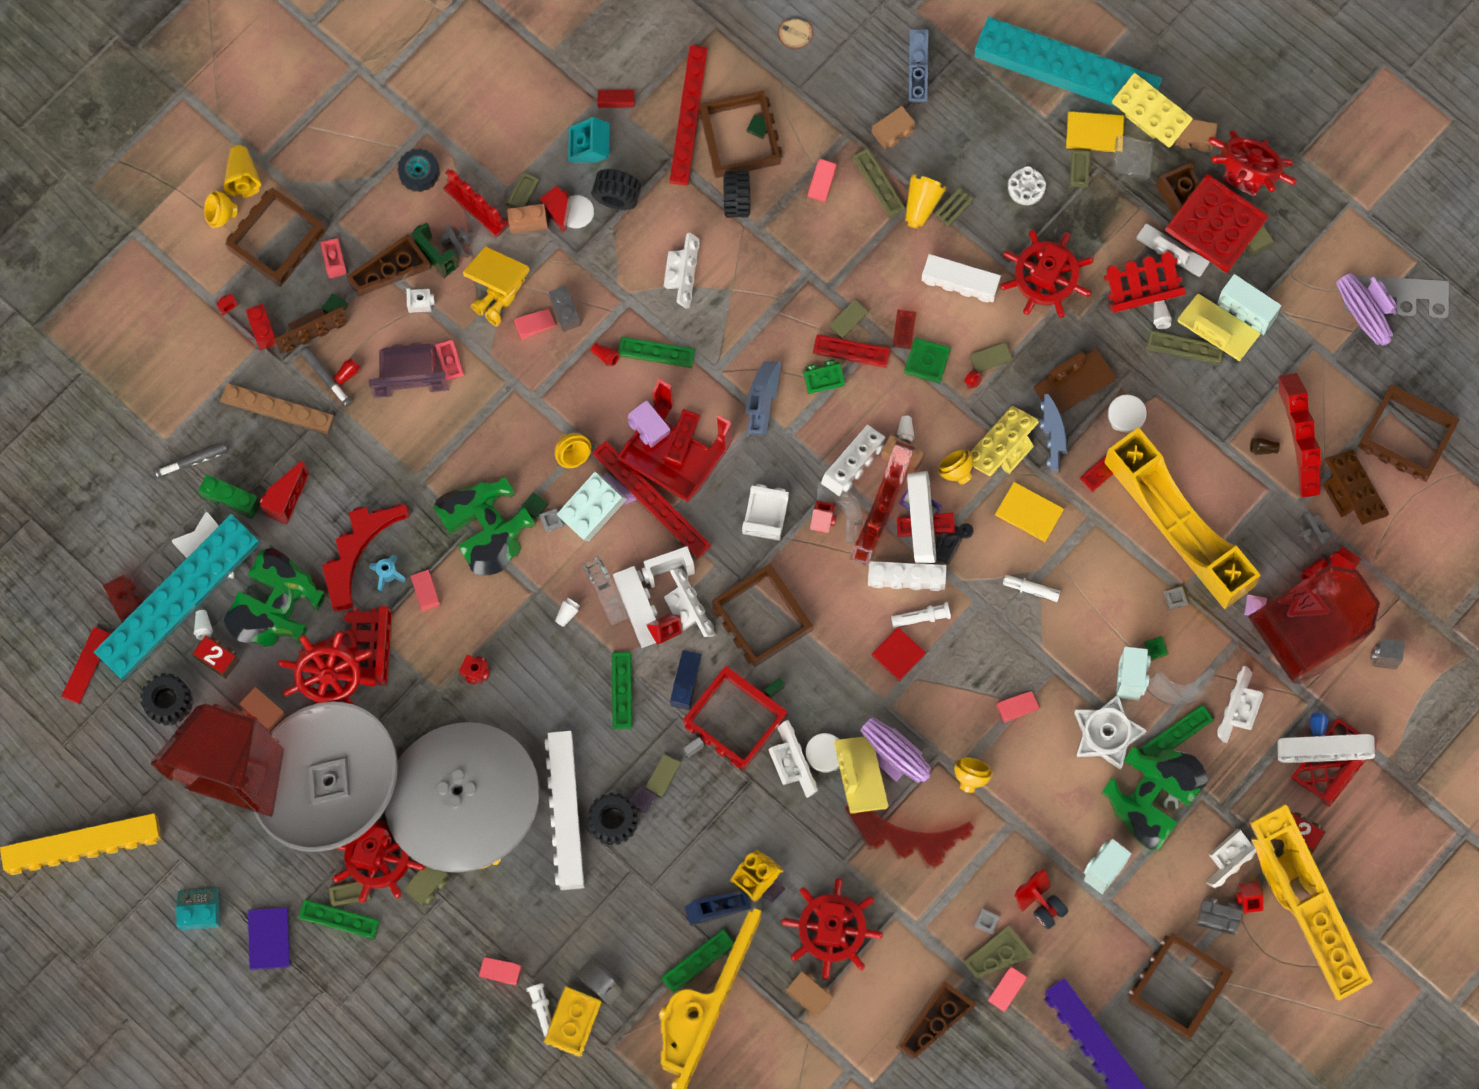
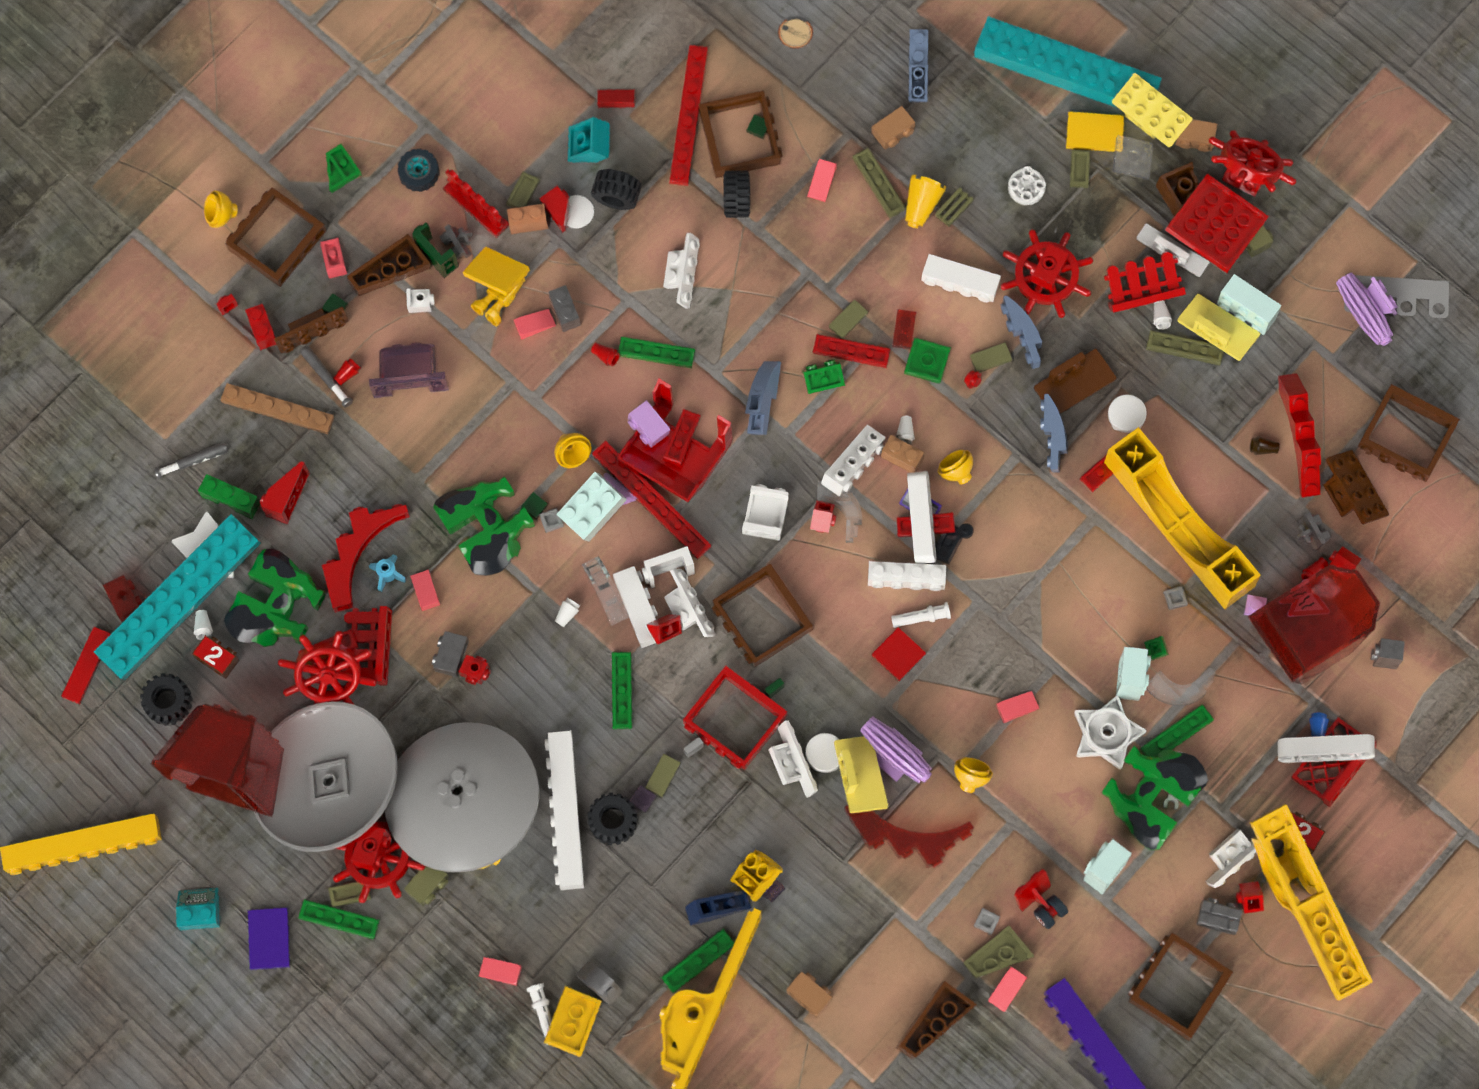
yellow cone [223,145,261,198] -> none
nougat brick [239,687,286,732] -> none
coral slope [435,339,464,381] -> none
dark blue slope [670,650,702,710] -> none
red piece [781,878,883,979] -> none
clear red arch [850,441,915,566] -> none
light yellow bracket [970,406,1039,476] -> none
yellow tile [995,482,1064,543] -> none
white axle [1003,575,1061,602] -> none
white bracket [1217,666,1264,743] -> none
none -> green wing [326,144,362,193]
none -> flat silver brick [432,631,469,678]
none -> sand blue slope [1000,296,1042,369]

